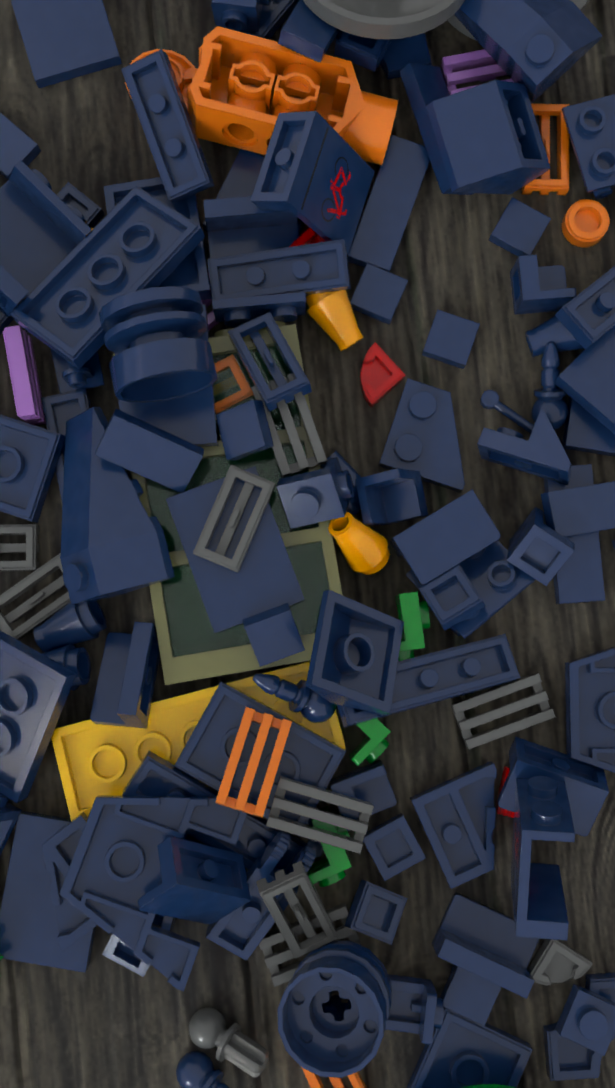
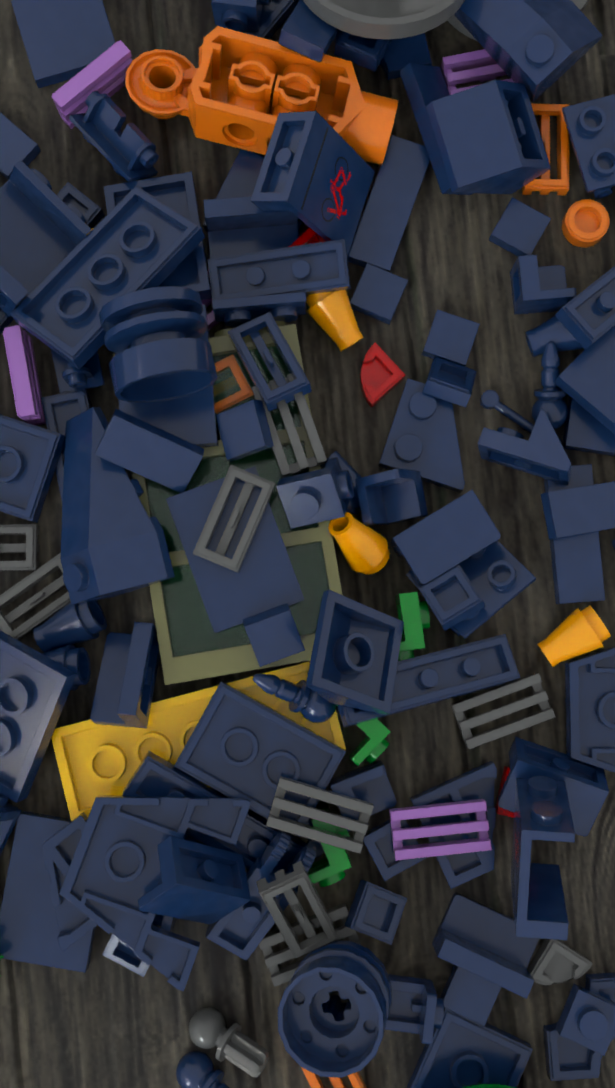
dark blue tile [121,49,215,204] -> none
orange tile [215,707,292,818] -> none
dark blue panel [507,507,575,586] -> none
none -> medium lavender tile [51,40,132,129]
none -> dark blue hinge [69,91,159,182]
none -> medium lavender tile [389,799,492,861]
none -> dark blue tile [422,357,477,408]
none -> light orange cone [537,605,611,667]

